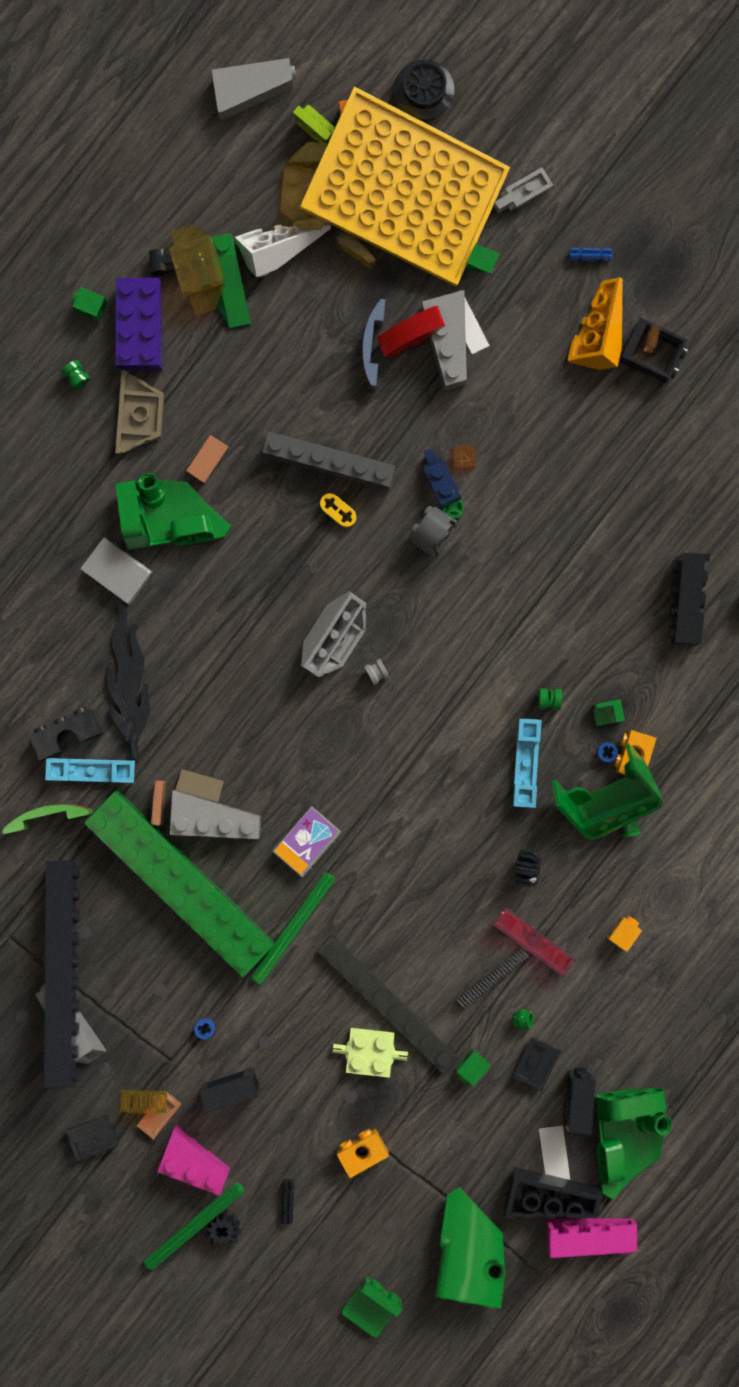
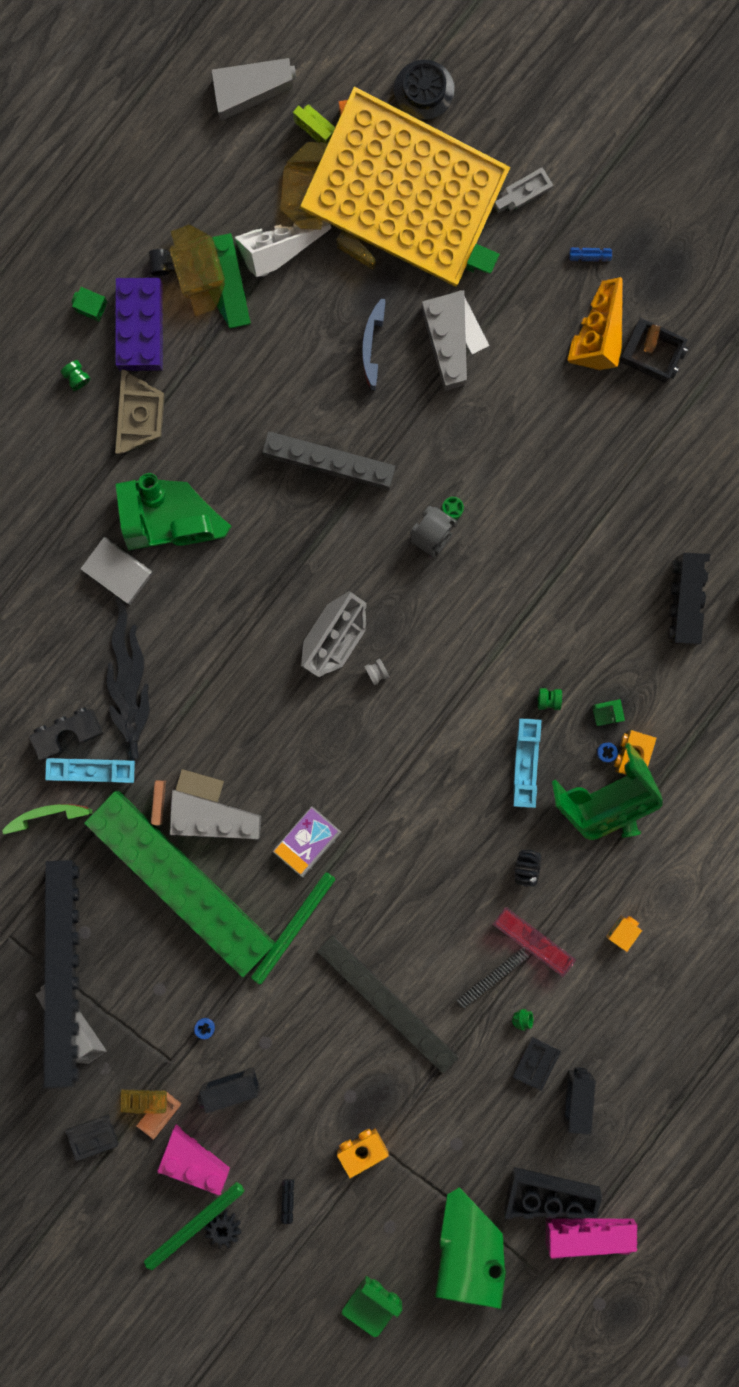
nougat tile [187,435,229,484] -> none
yellow beam [320,493,356,528] -> none
yellowish green plate [333,1028,408,1077] -> none
red slope [377,306,446,357] -> none
dark blue hinge [423,448,461,508] -> none
clear orange tile [453,445,476,469] -> none
green brick [456,1048,491,1087] -> none
white sticker [539,1125,570,1180] -> none
green panel [595,1088,672,1199] -> none

